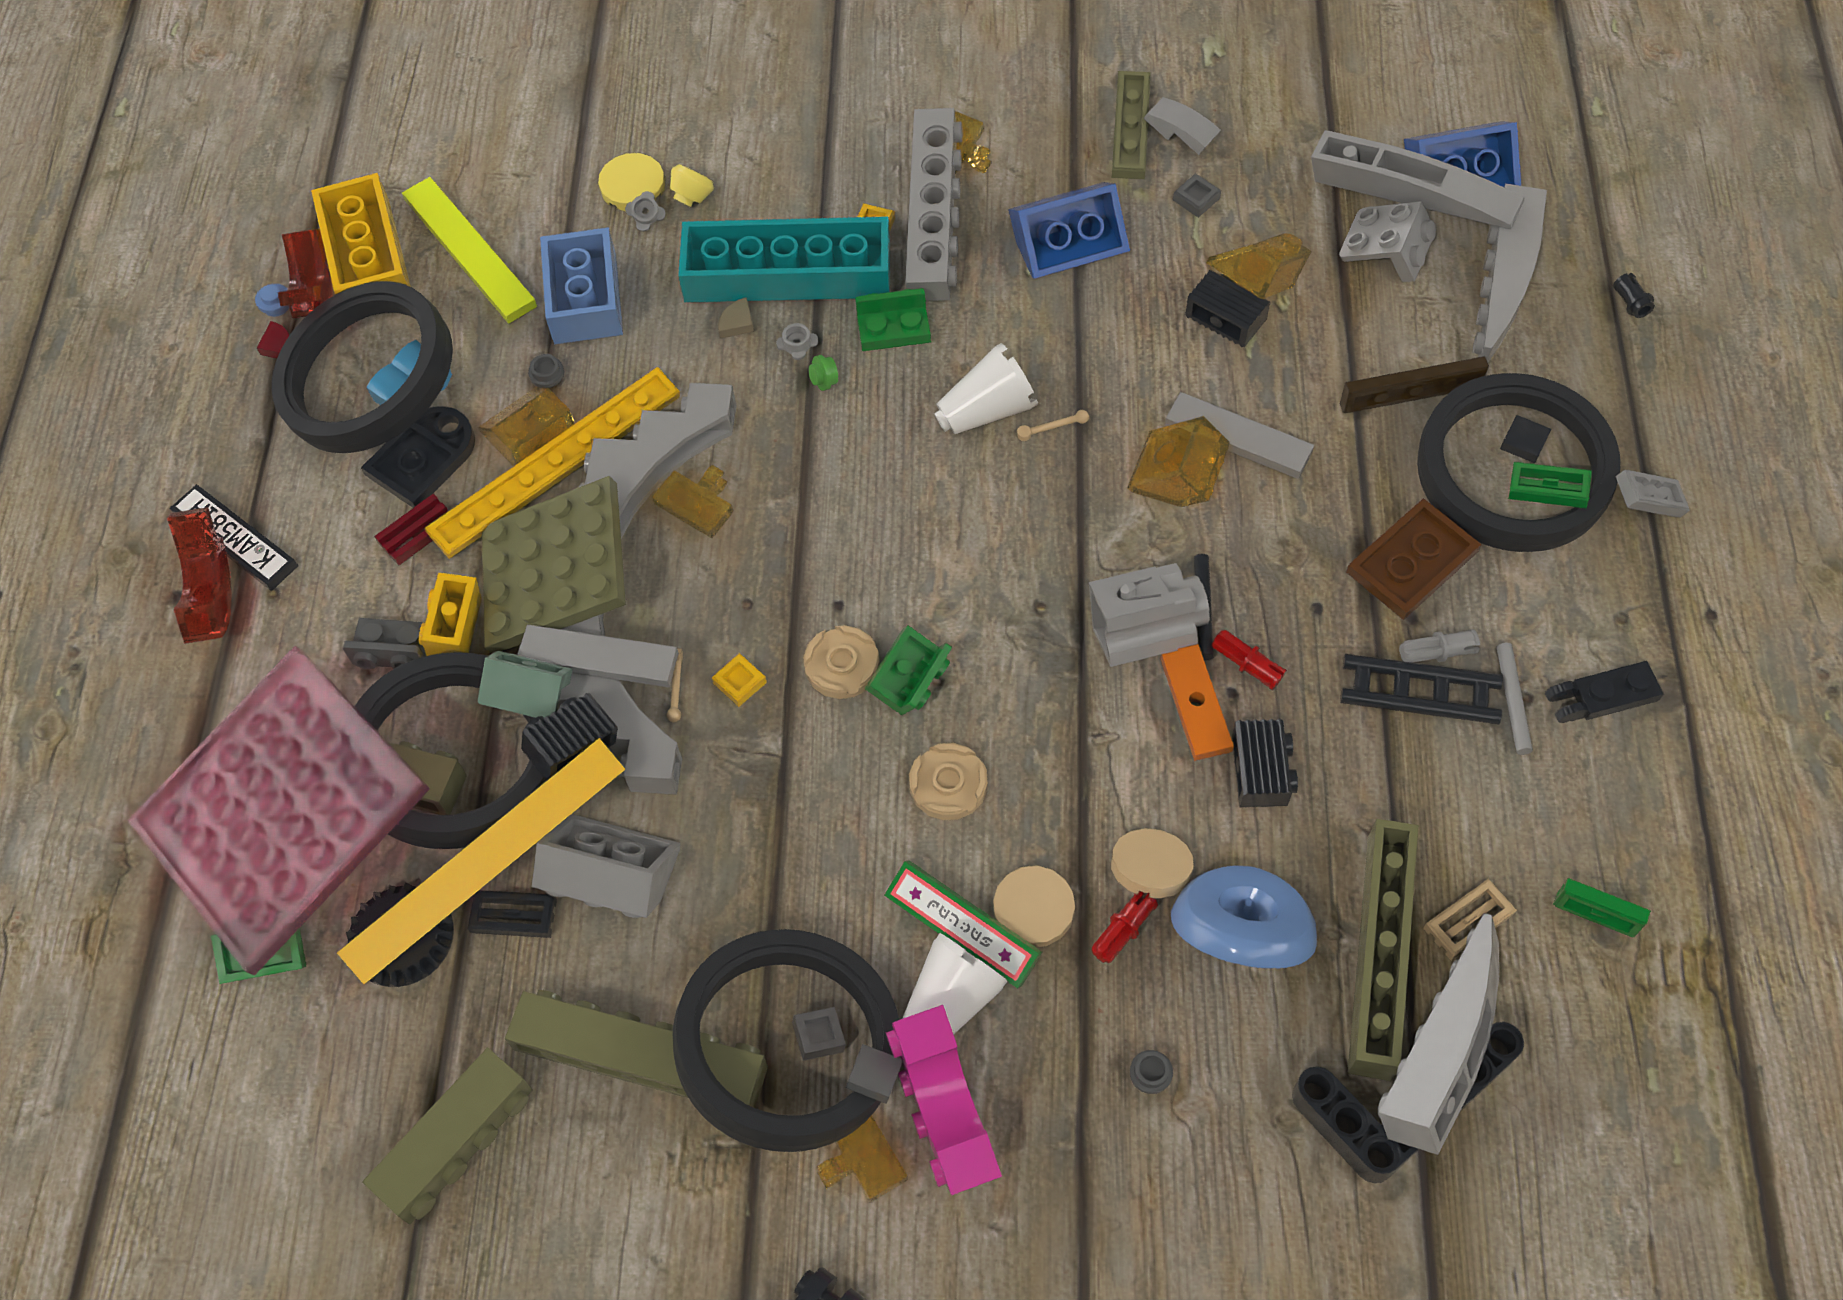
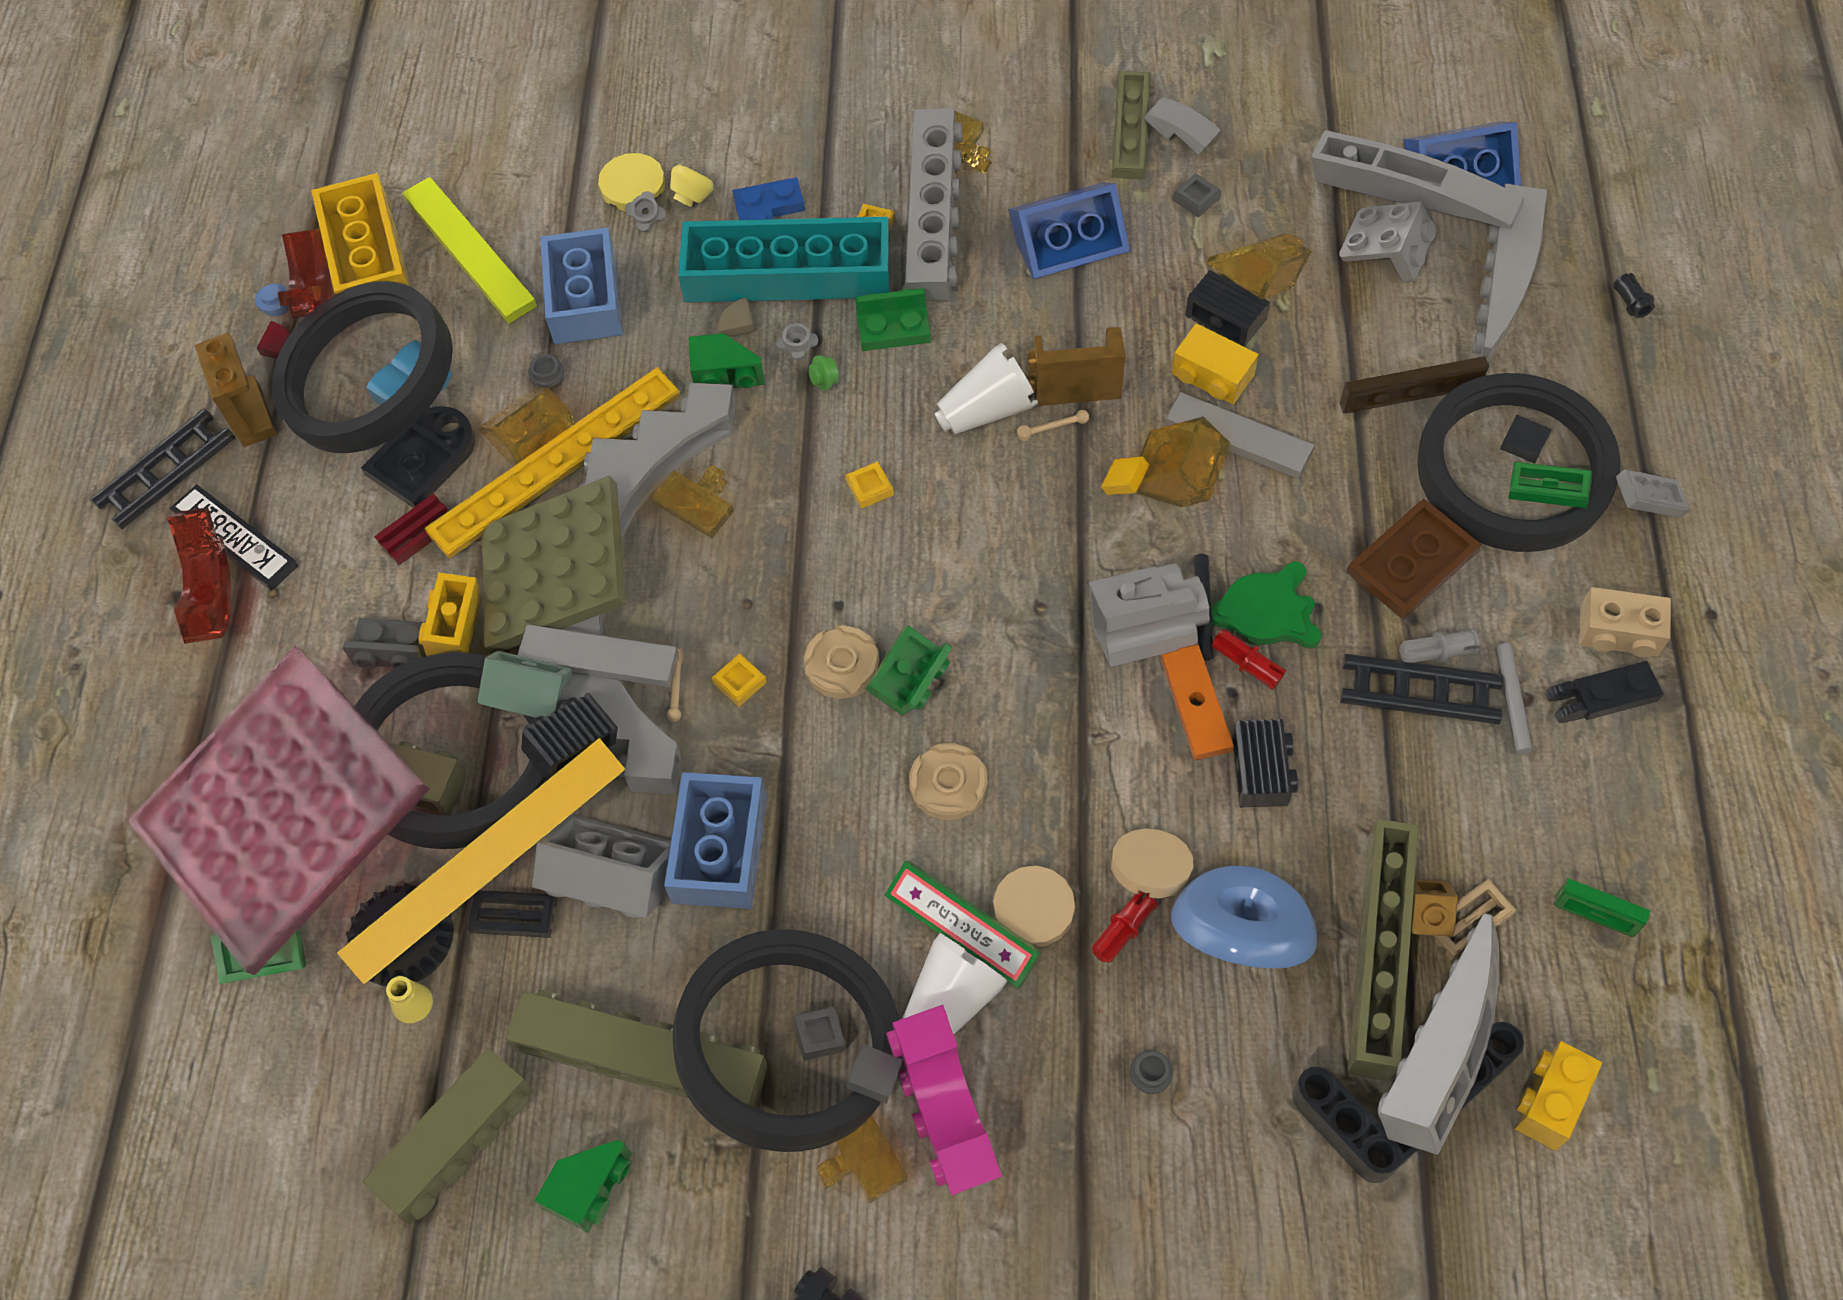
none -> black bar [90,408,236,530]
none -> pearl gold panel [194,333,277,448]
none -> light yellow cone [386,976,433,1023]
none -> green slope [534,1140,632,1233]
none -> medium blue brick [664,772,767,909]
none -> green slope [688,333,765,388]
none -> blue plate [732,177,805,220]
none -> yellow tile [845,461,894,509]
none -> pearl gold panel [1027,327,1126,406]
none -> yellow tile [1101,456,1150,495]
none -> yellow brick [1171,323,1259,405]
none -> green tile [1211,561,1322,649]
none -> pearl gold bracket [1411,879,1458,936]
none -> yellow brick [1514,1041,1603,1151]
none -> tan brick [1579,587,1671,657]

